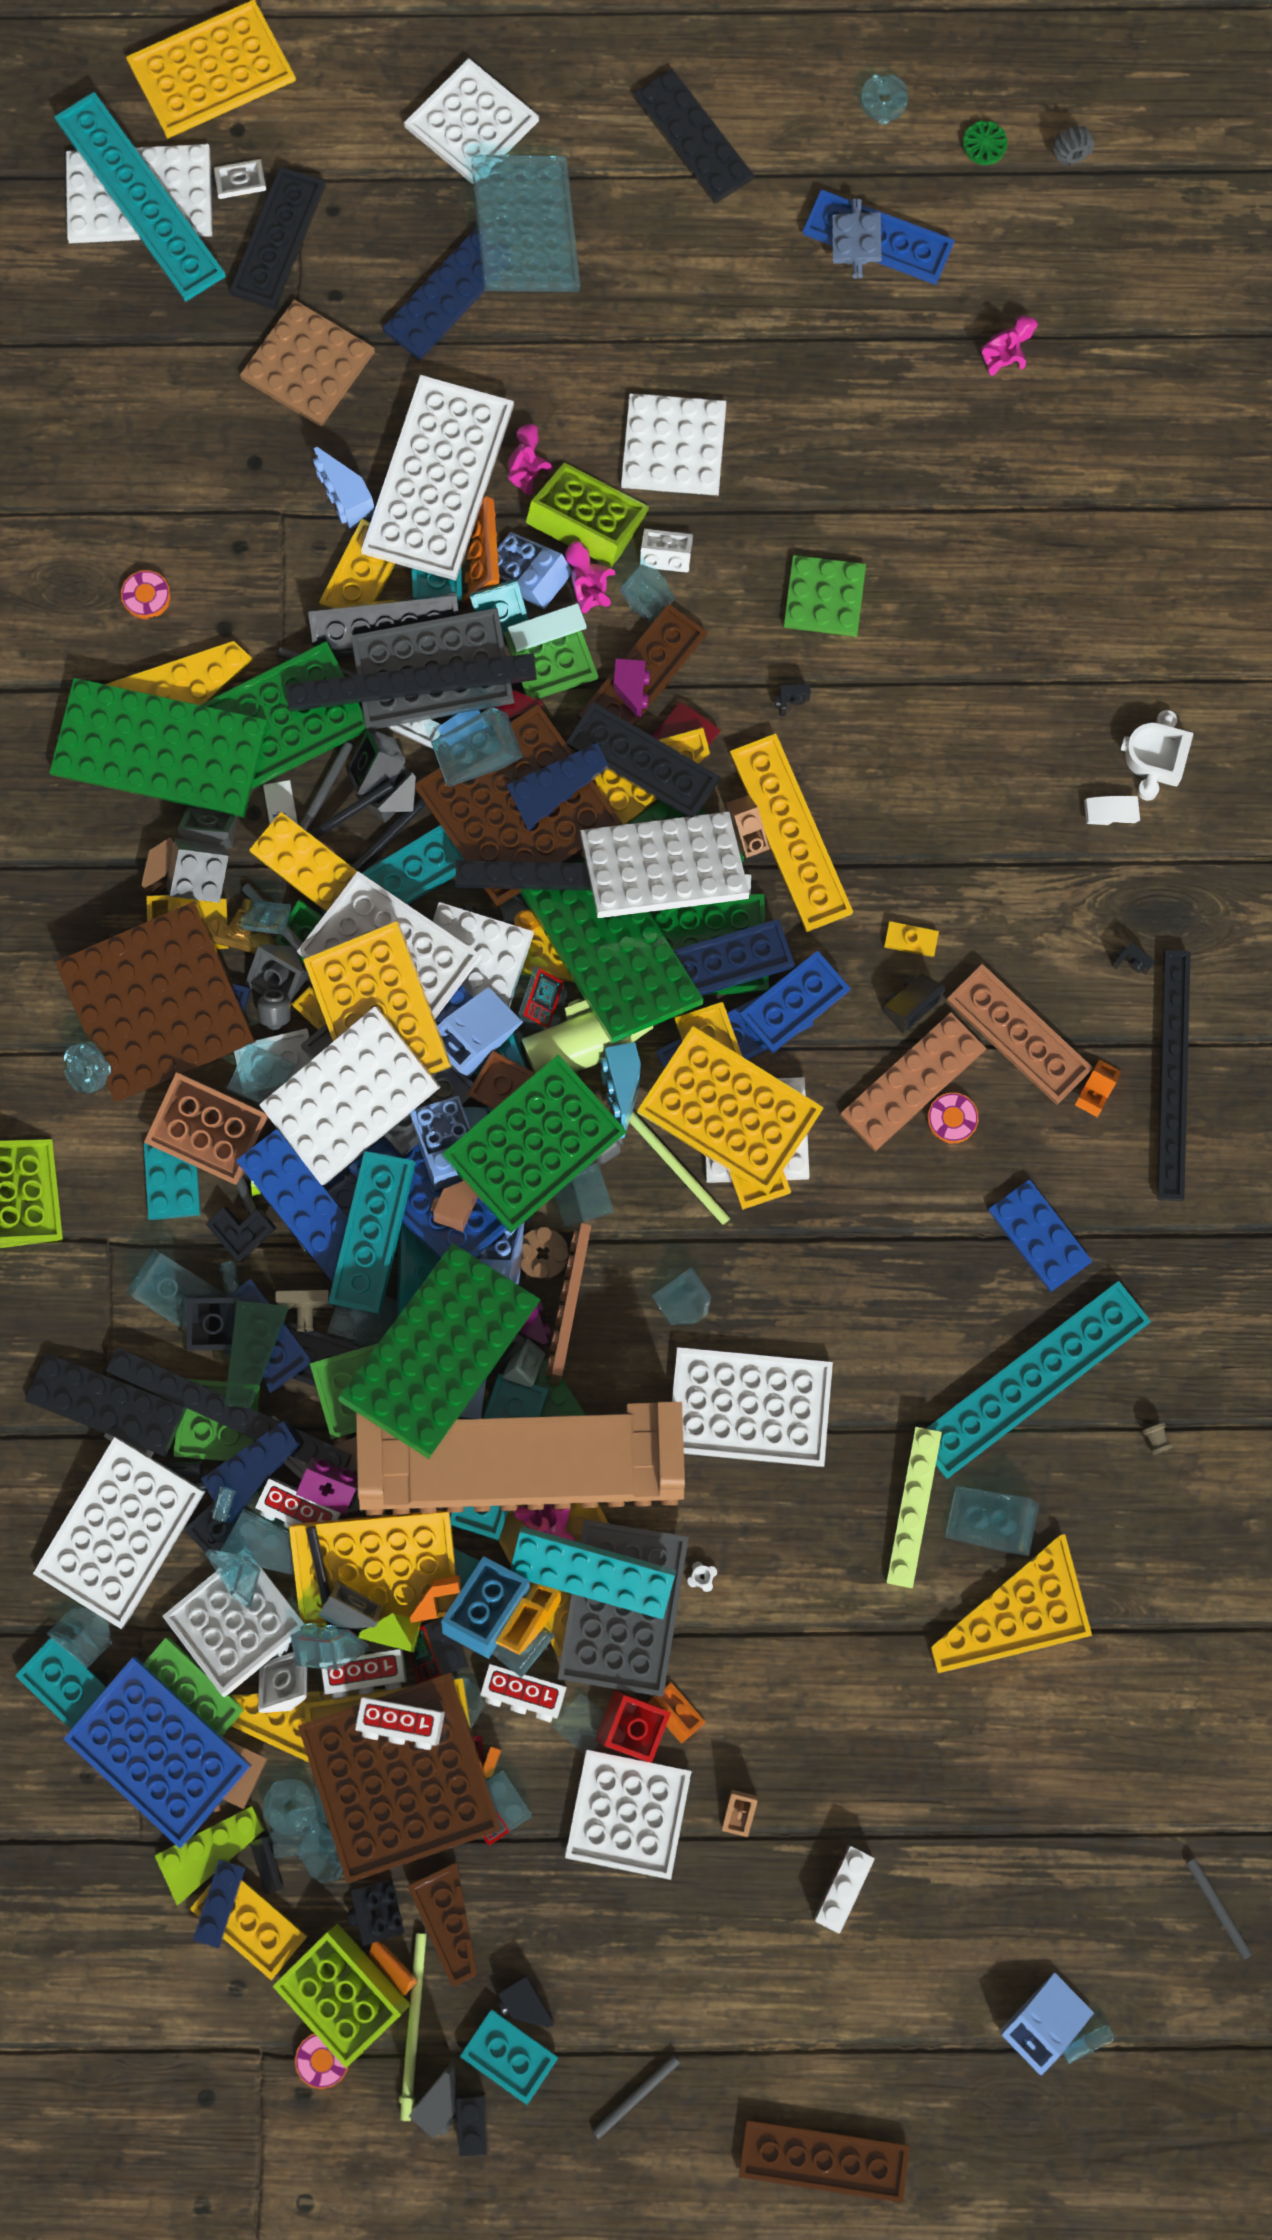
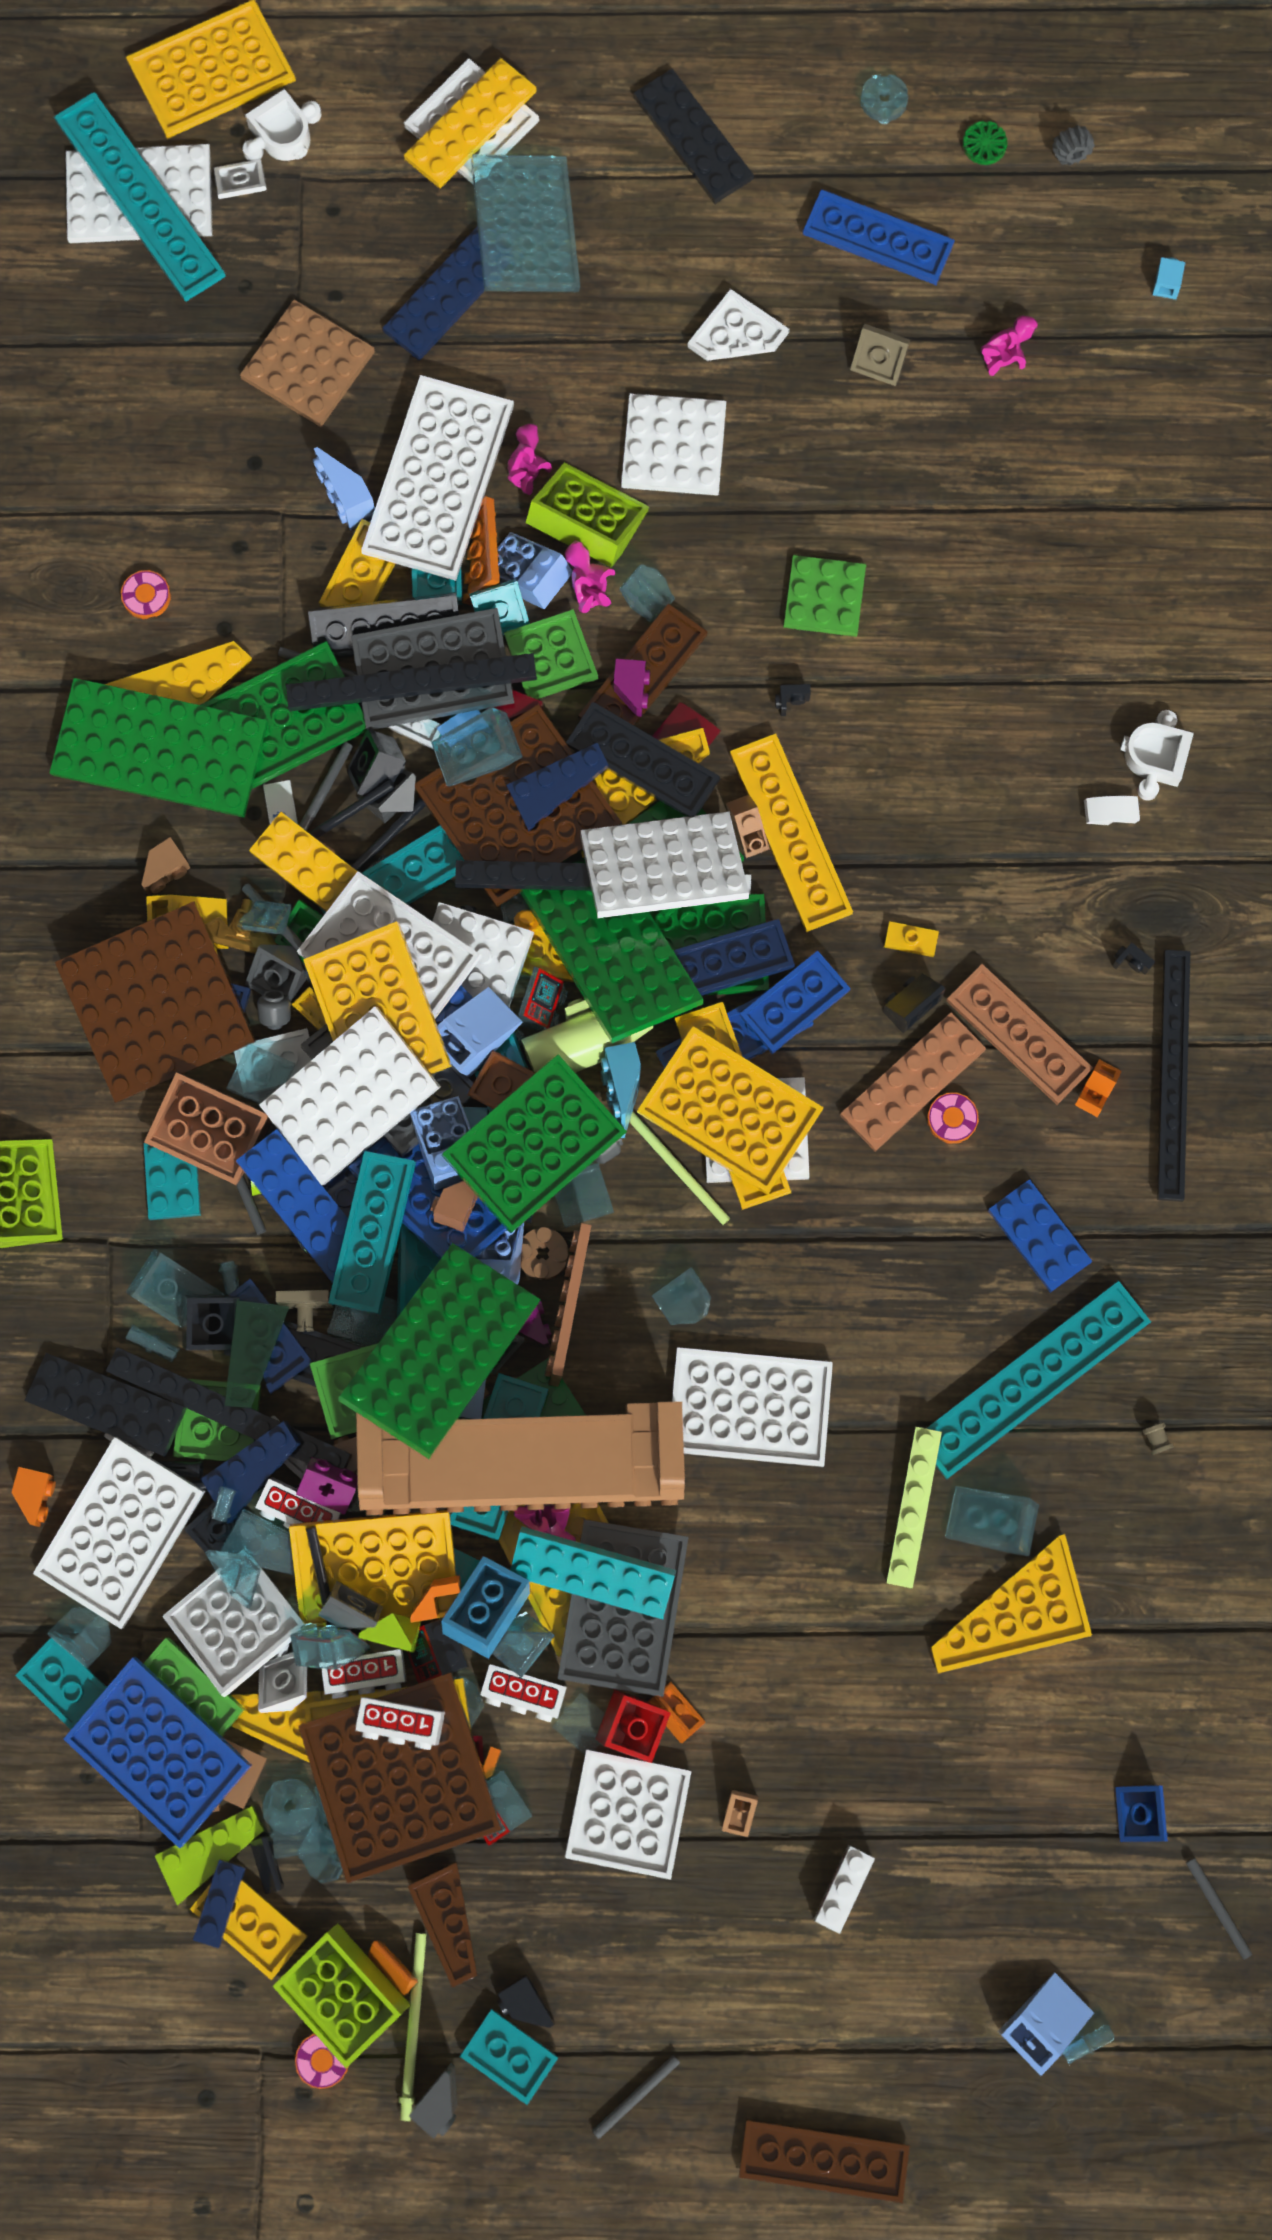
clear light blue plate [64,1041,111,1094] -> none
brick [166,838,229,903] -> none
dark grey slope [178,806,237,848] -> none
black plate [206,1206,277,1263] -> none
black plate [230,166,326,310] -> none
black plate [347,1879,405,1945] -> none
black brick [456,2093,489,2157] -> none
light orange slope [496,1583,561,1655] -> none
light aqua slope [502,1338,546,1387] -> none
light aqua tile [508,603,586,652] -> none
white bracket [640,529,693,572] -> none
white plate [688,1562,717,1592] -> none
sand blue plate [833,199,882,279] -> none
none -> orange slope [11,1467,56,1527]
none -> clear light blue pin [126,1324,180,1363]
none -> white piece [243,89,321,161]
none -> yellow plate [404,58,536,189]
none -> white plate [688,289,789,361]
none -> dark tan tile [850,324,910,386]
none -> blue slope [1115,1785,1168,1842]
none -> medium azure brick [1152,257,1185,300]

